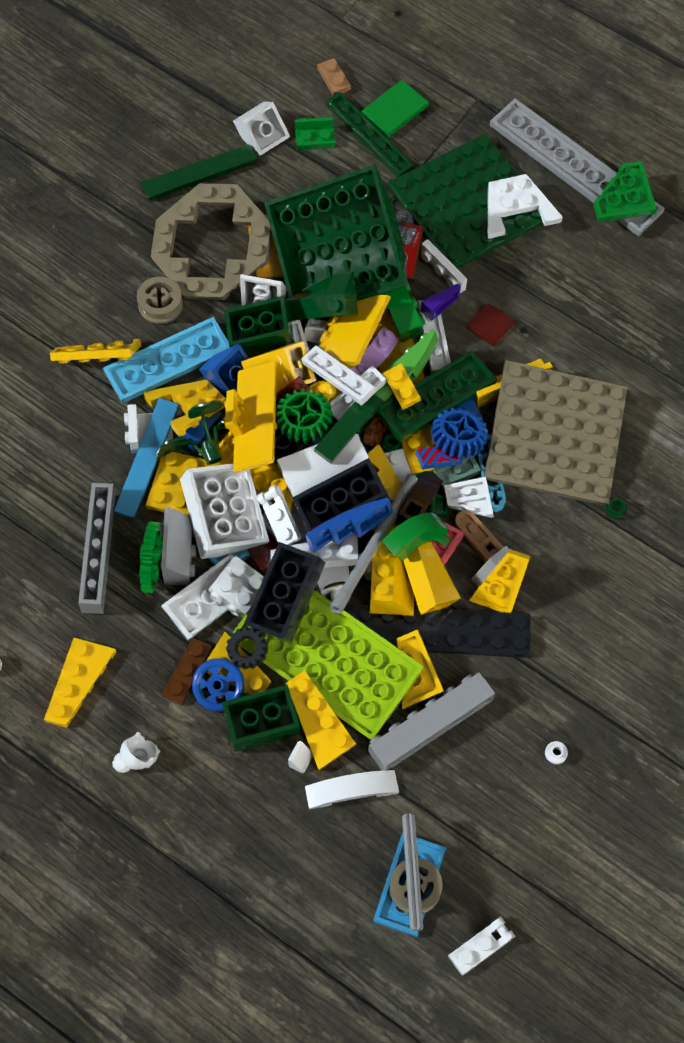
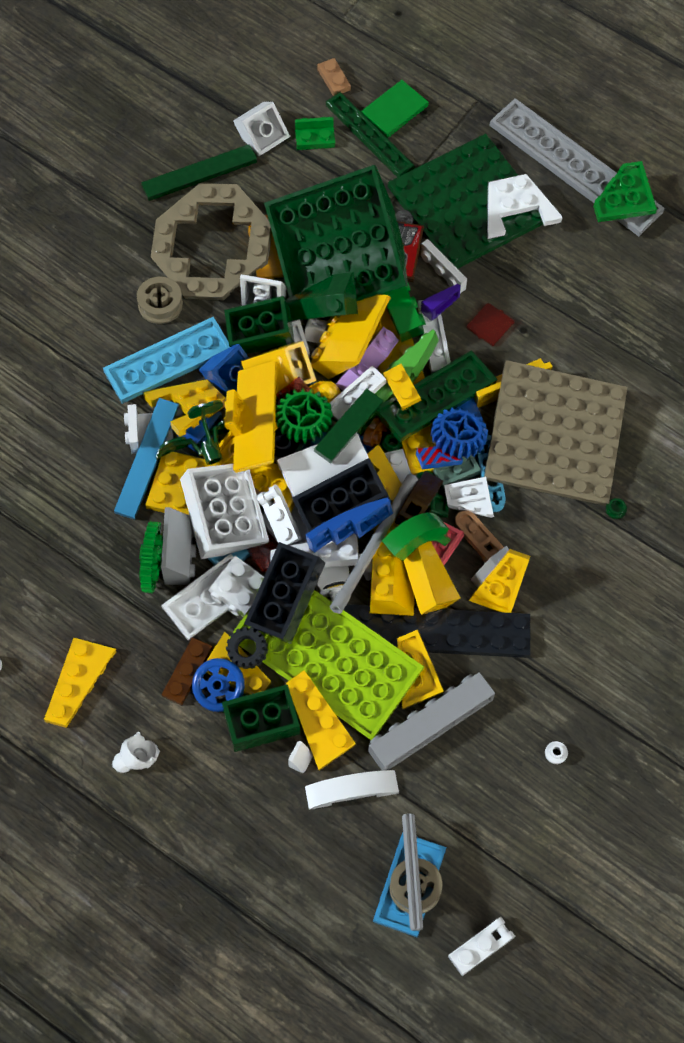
yellow wing [50,339,141,363] -> none
light grey brick [78,483,116,614] -> none
white plate [301,346,376,406] -> none

